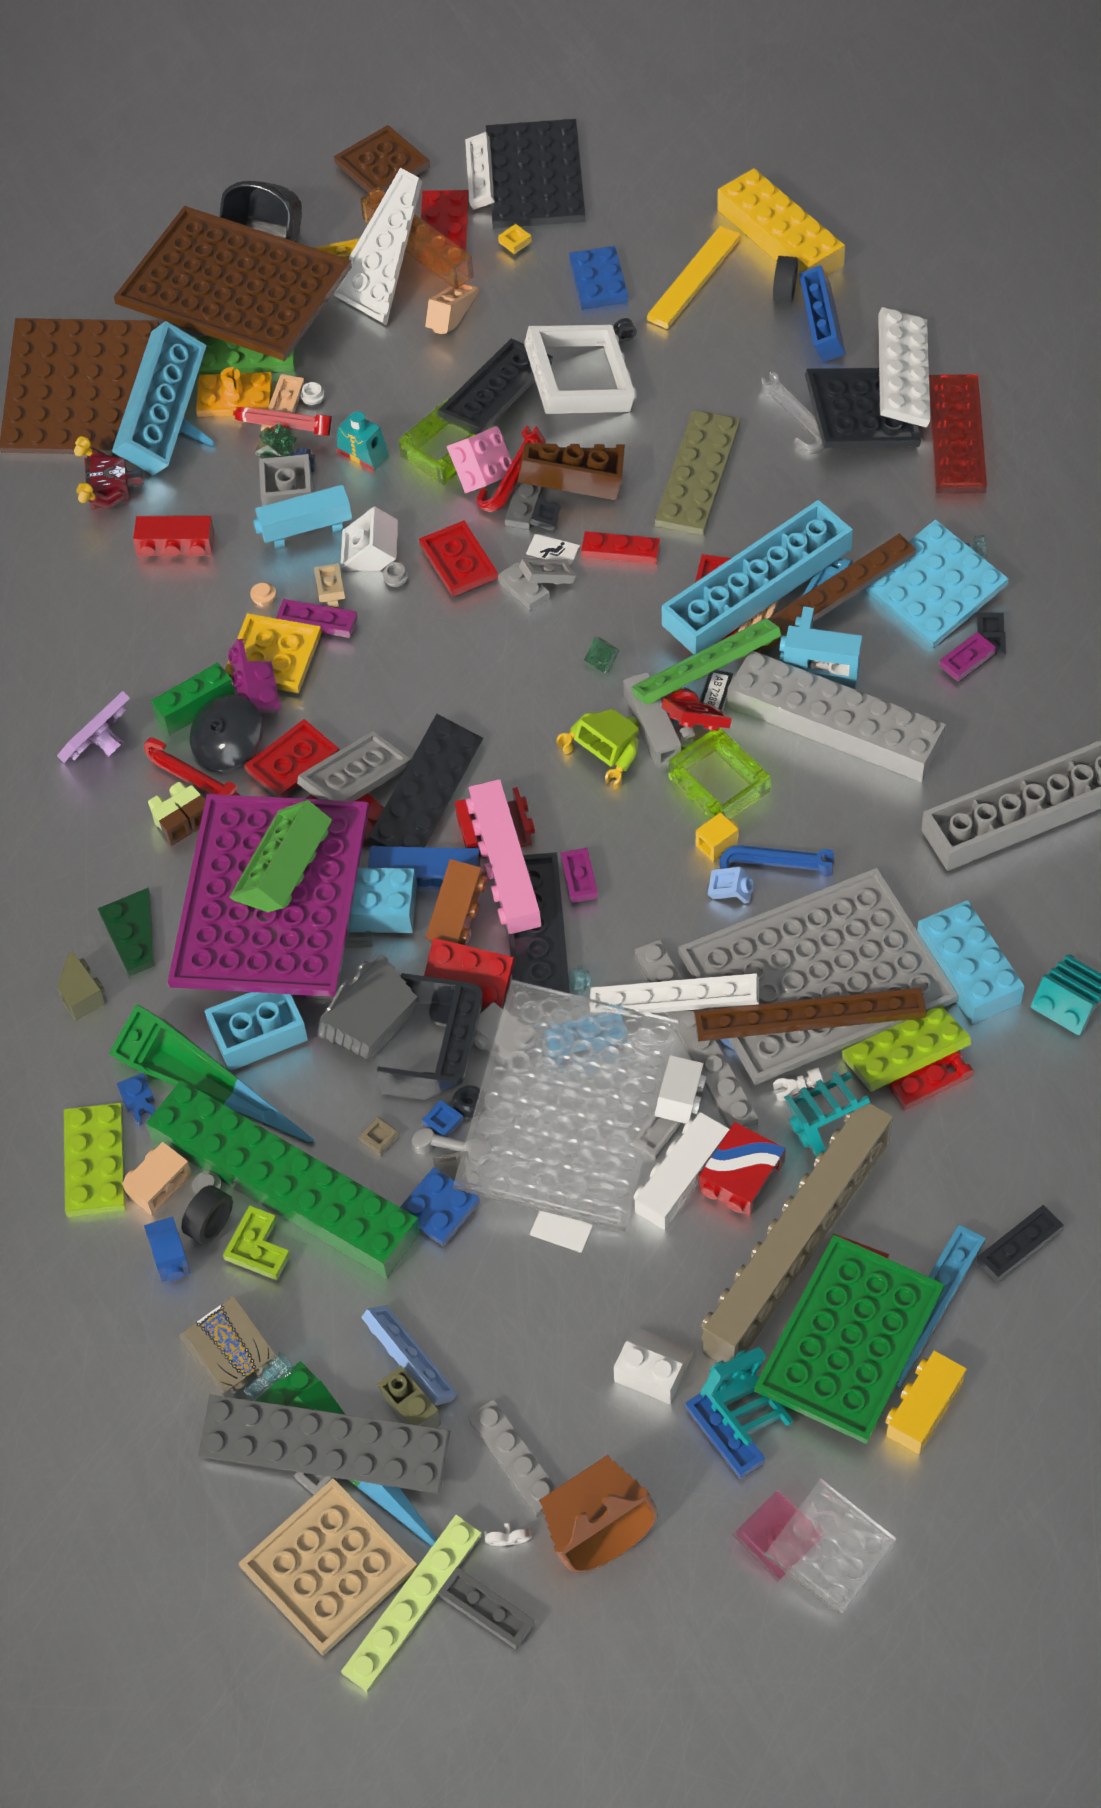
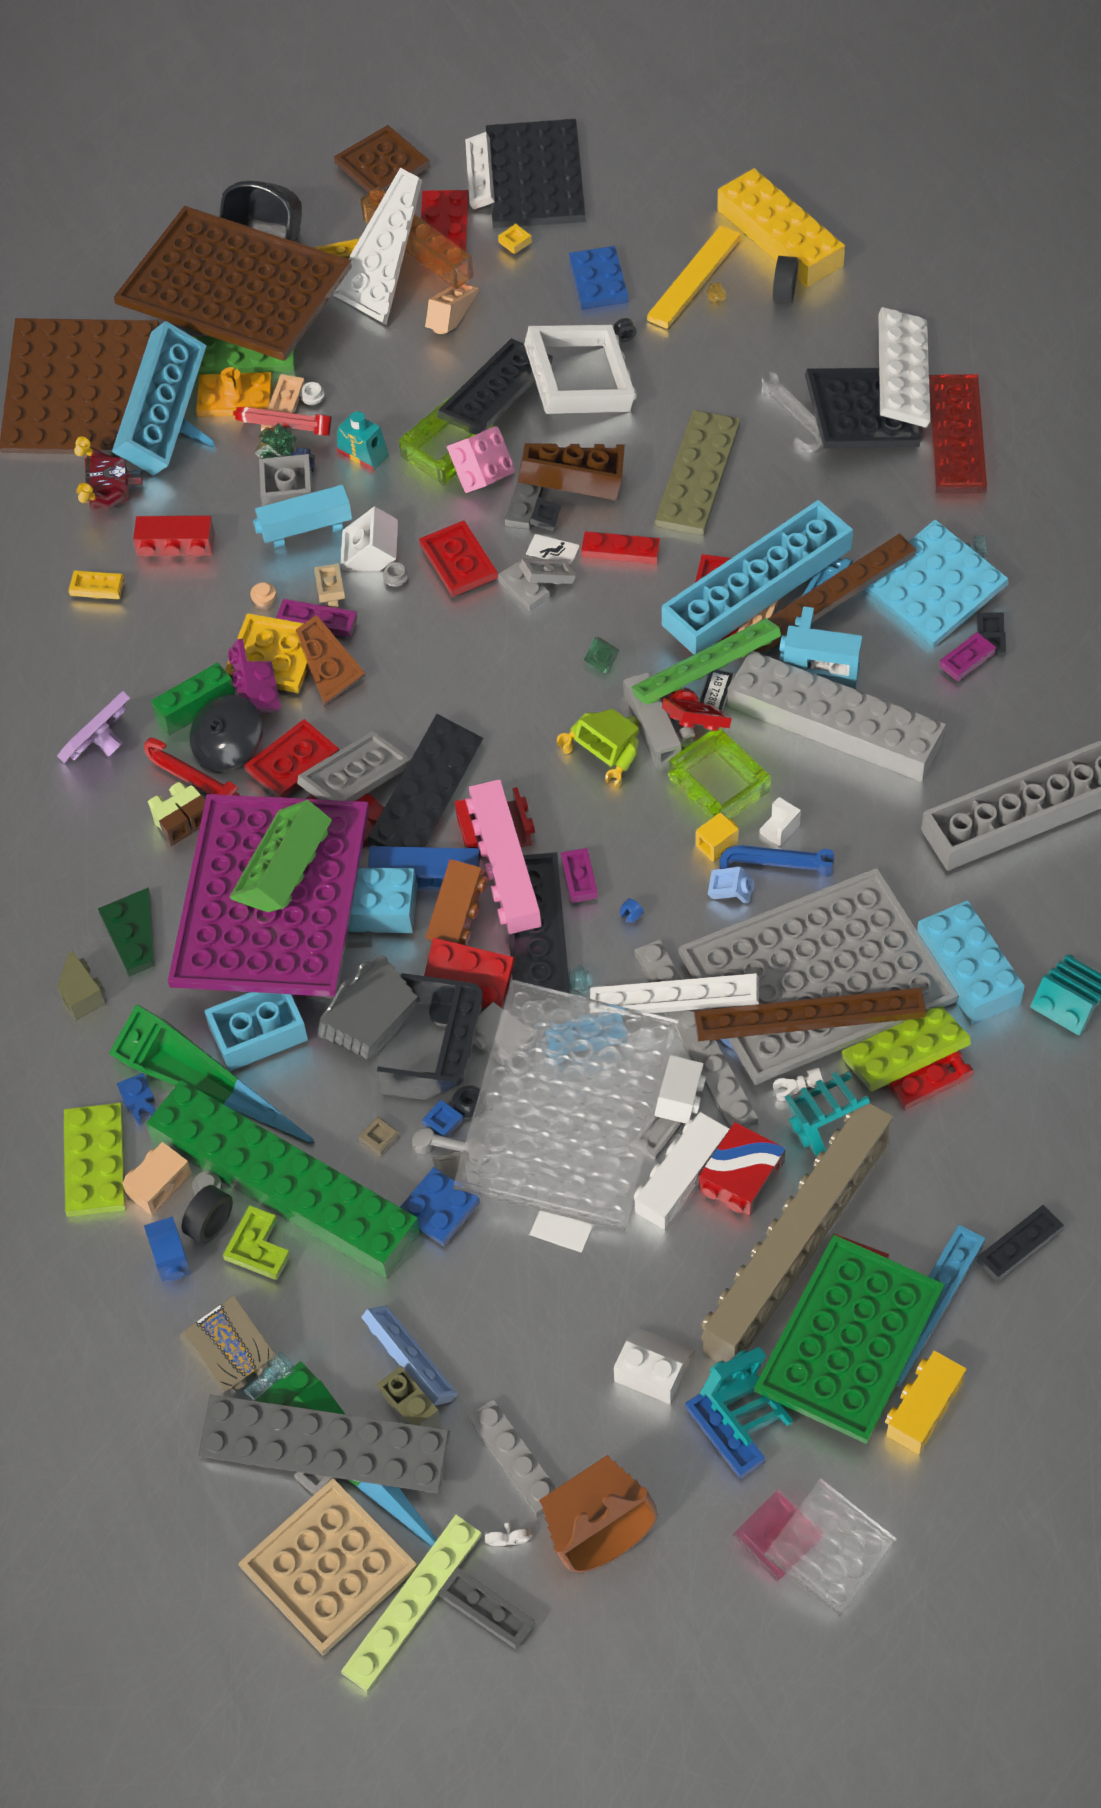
red piece [476,426,546,512] -> none
blue brick [799,265,846,363] -> none
none -> yellow plate [69,570,125,599]
none -> dark orange wing [296,615,365,706]
none -> blue hinge [619,898,644,923]
none -> clear yellow plate [706,282,726,305]
none -> white panel [760,797,801,847]

